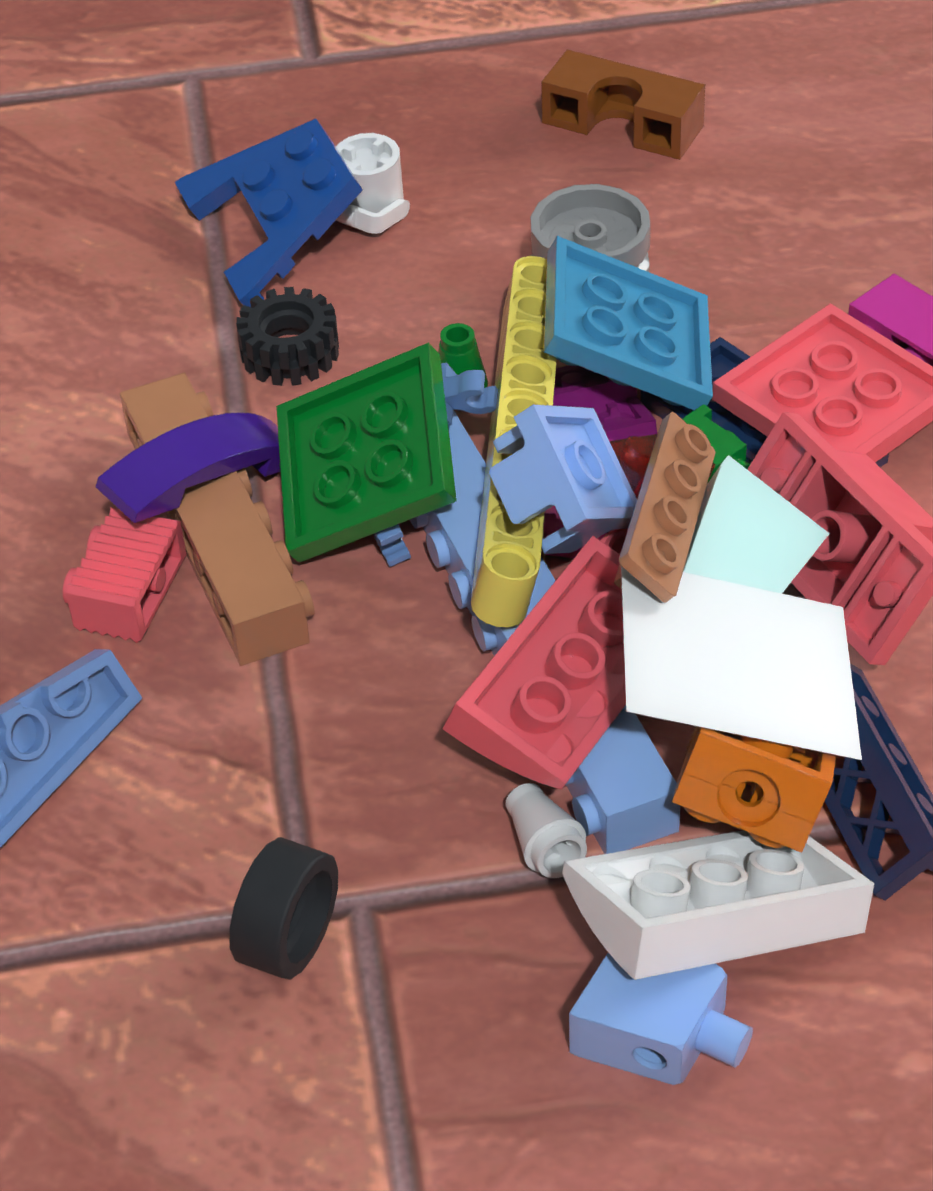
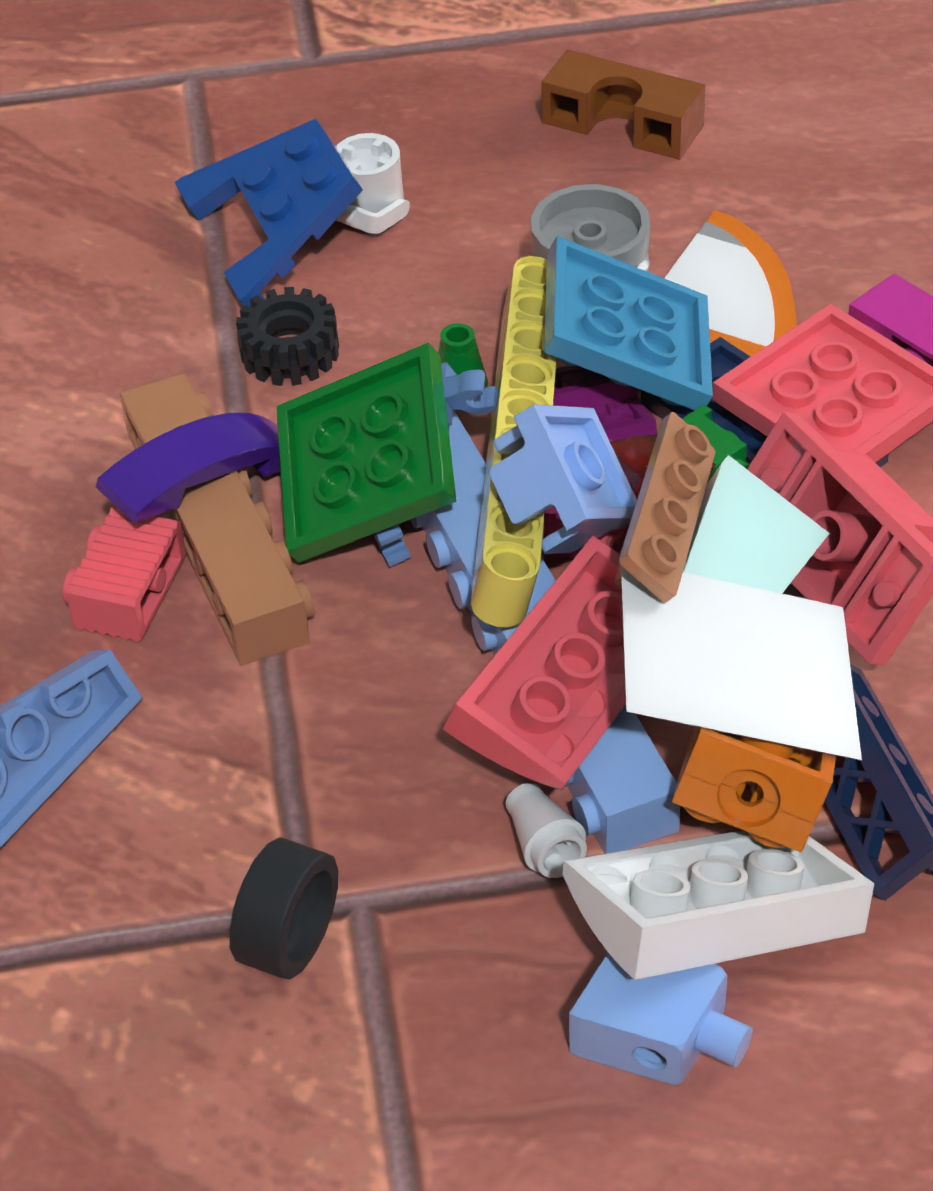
none -> white sticker [665,210,797,357]

